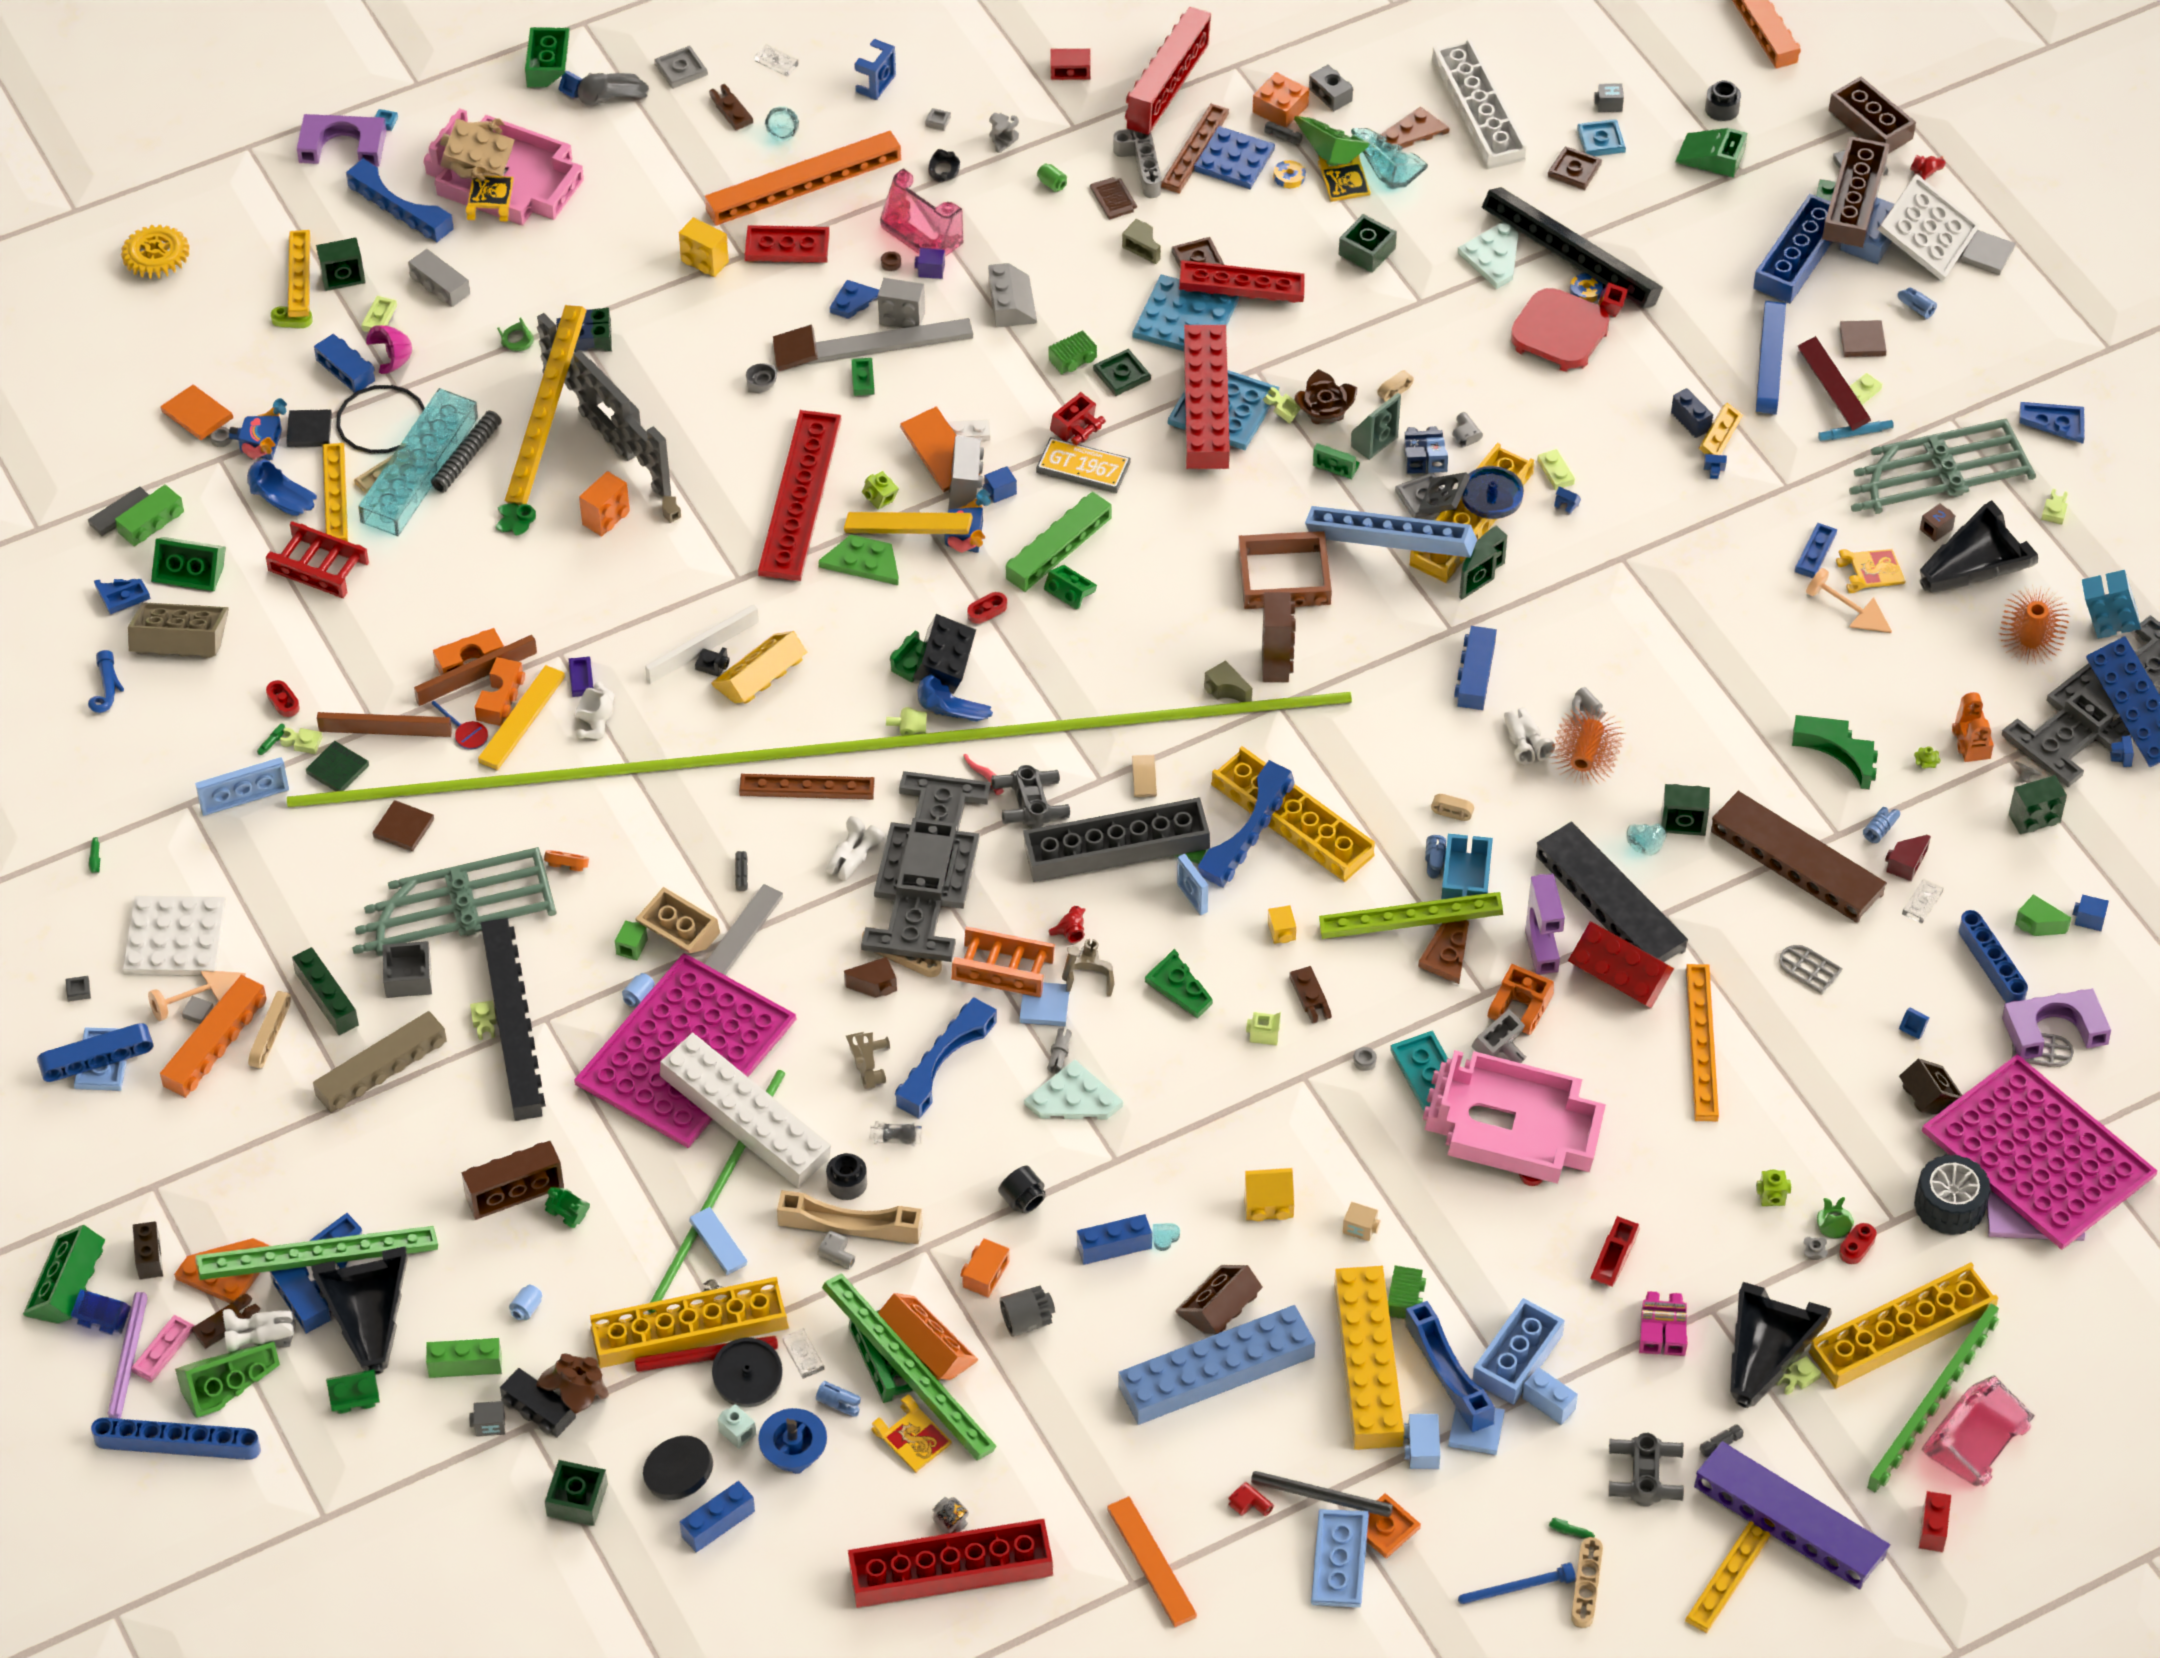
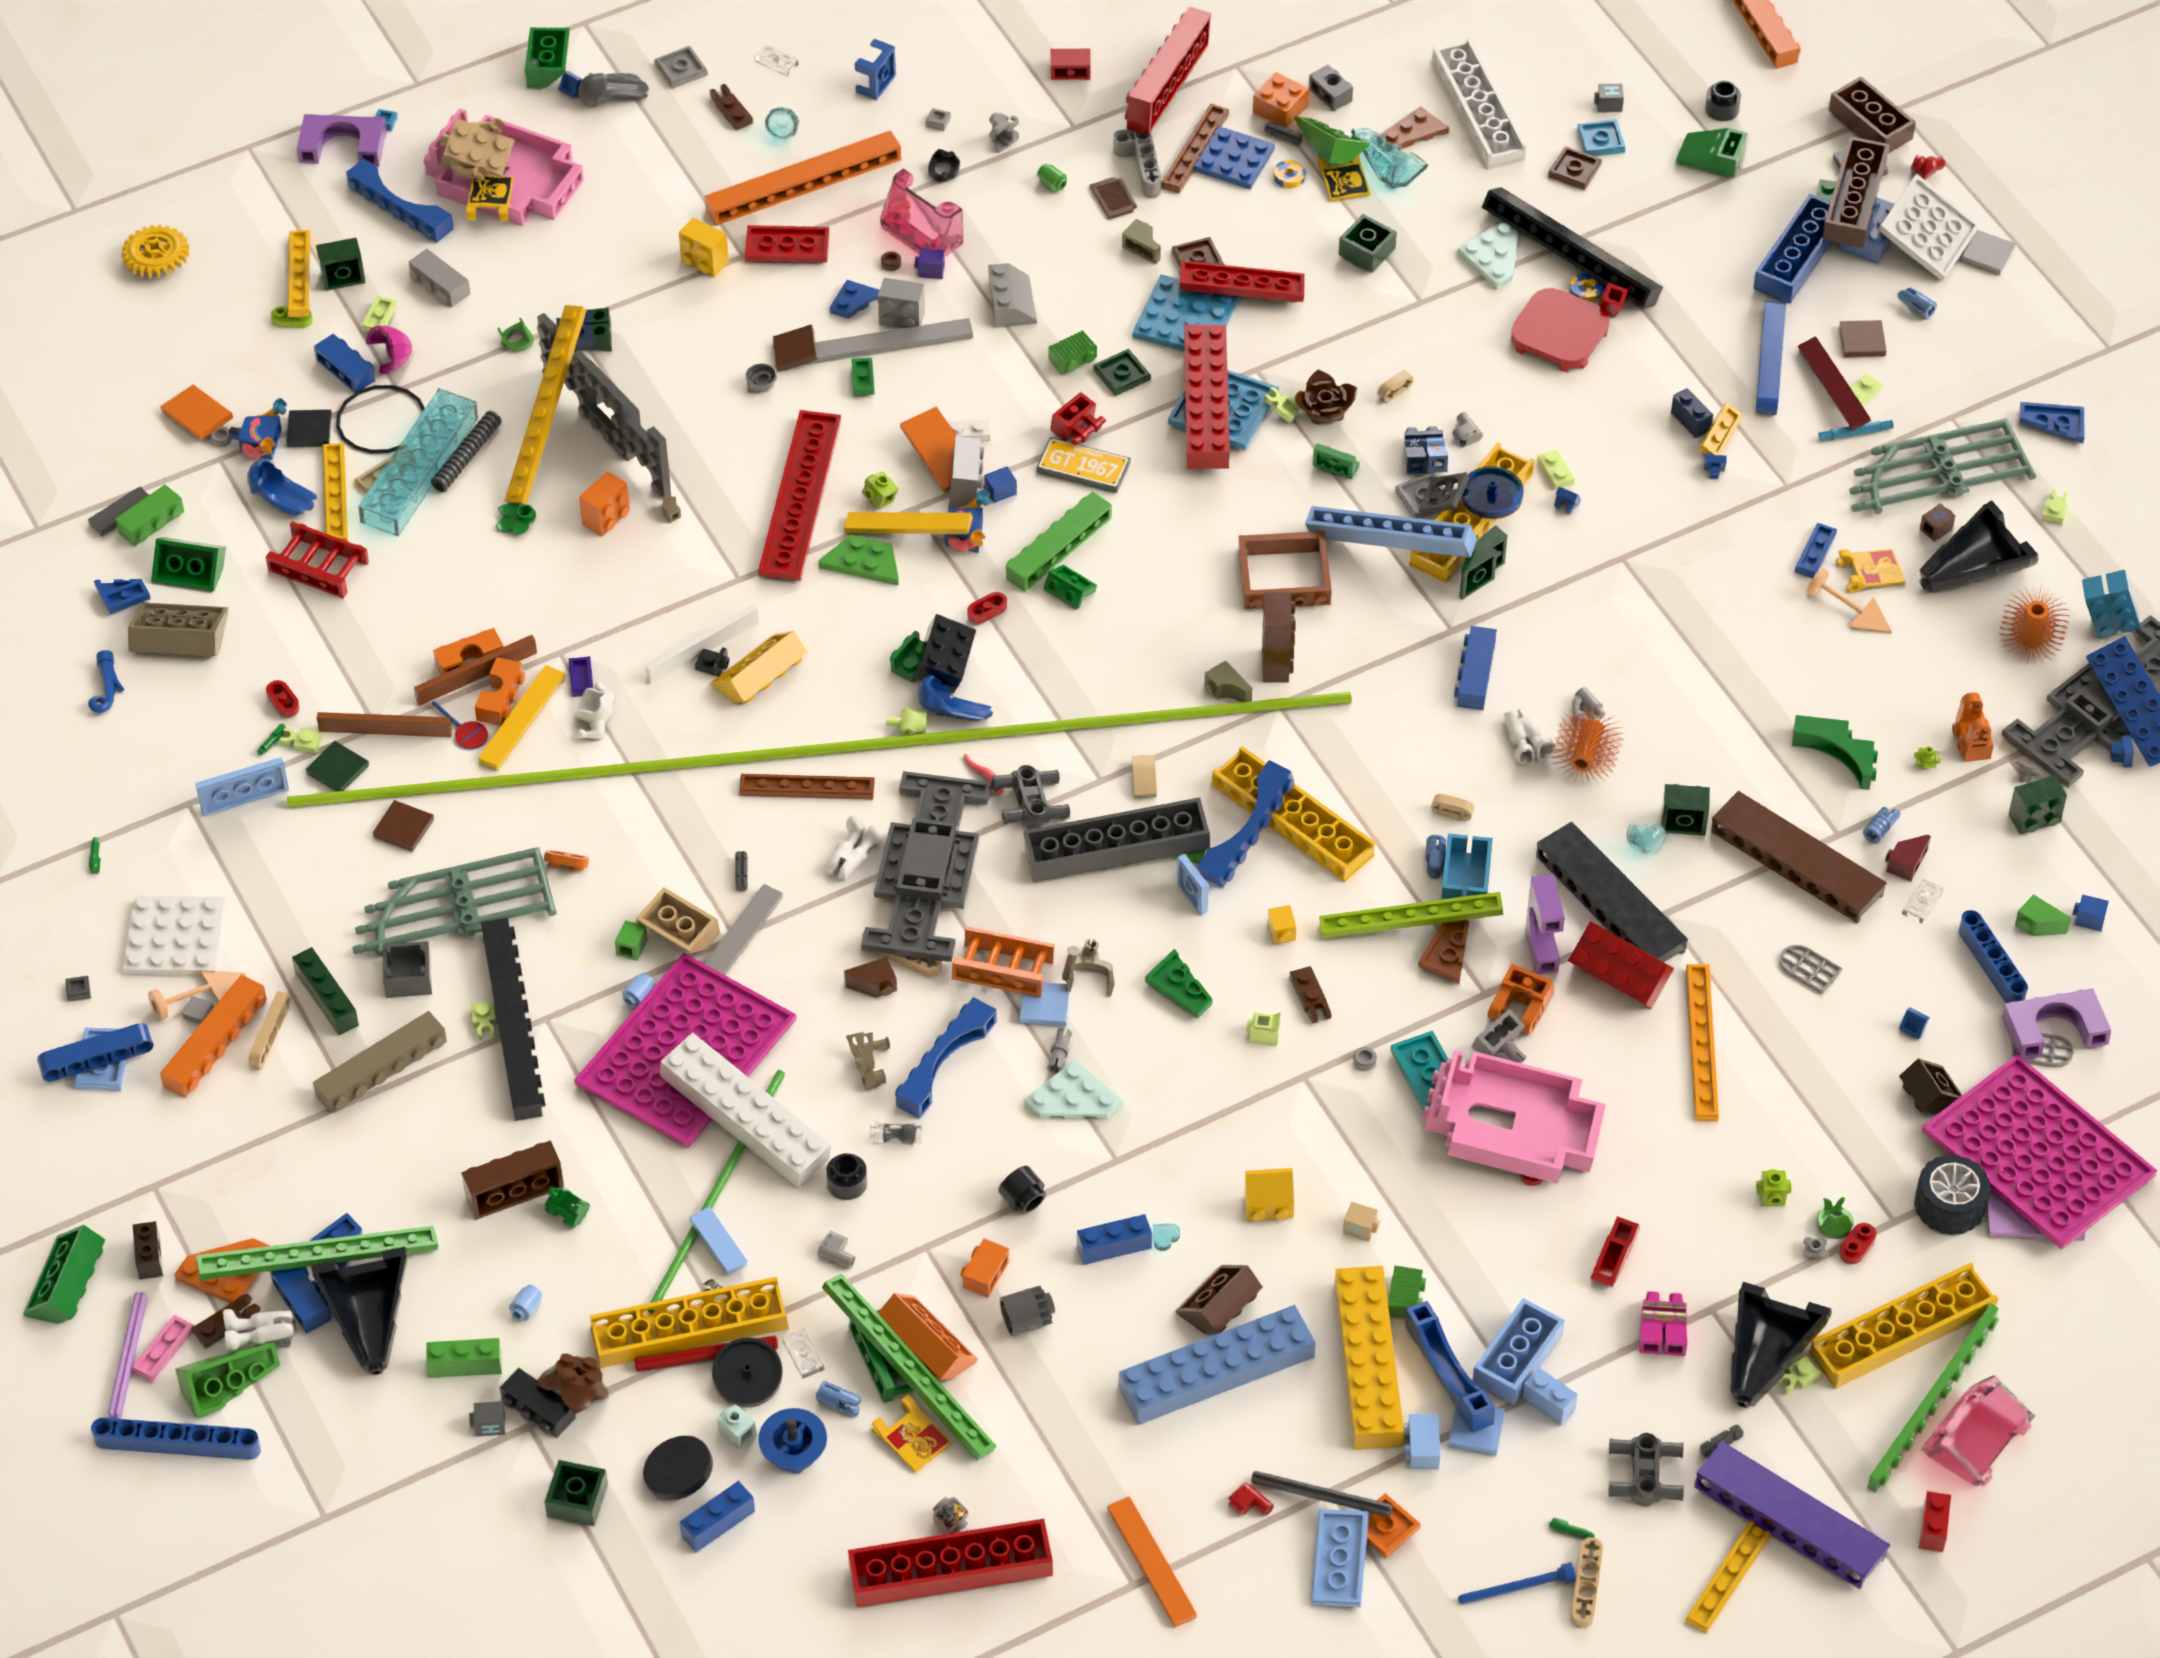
clear blue brick [71,1289,131,1335] -> none
green bracket [326,1370,380,1414] -> none
tan arch [777,1190,923,1244] -> none
red animal [1048,906,1086,943] -> none
sand green slope [1351,393,1401,460] -> none

